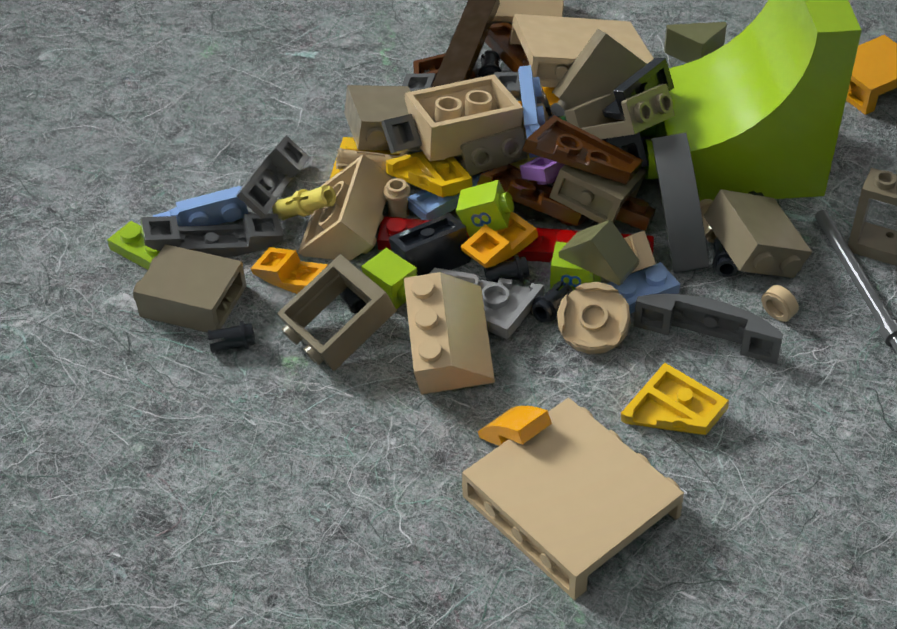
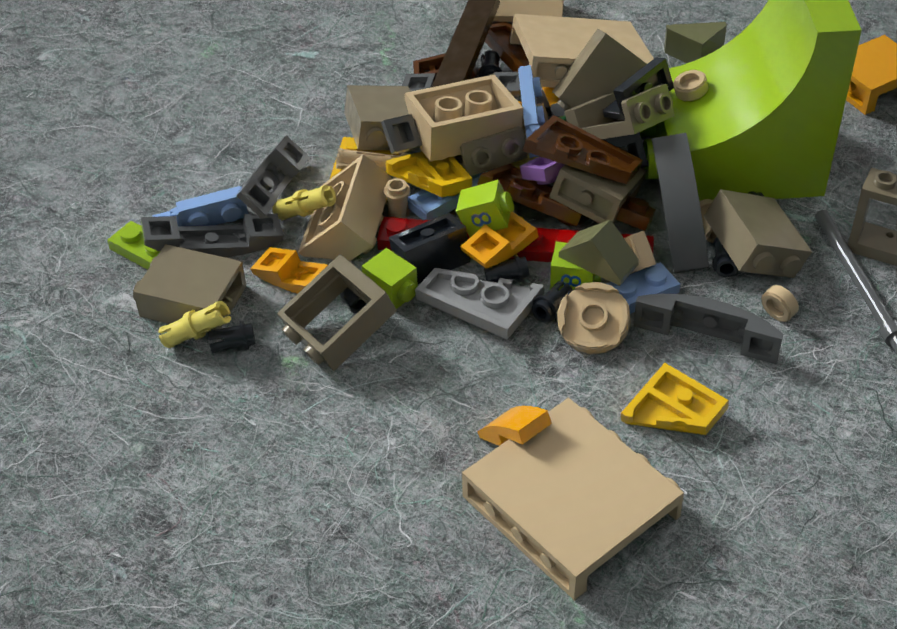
tan slope [404,272,495,395] -> none
none -> light yellow pin [158,301,231,348]
none -> tan tile [673,70,709,101]

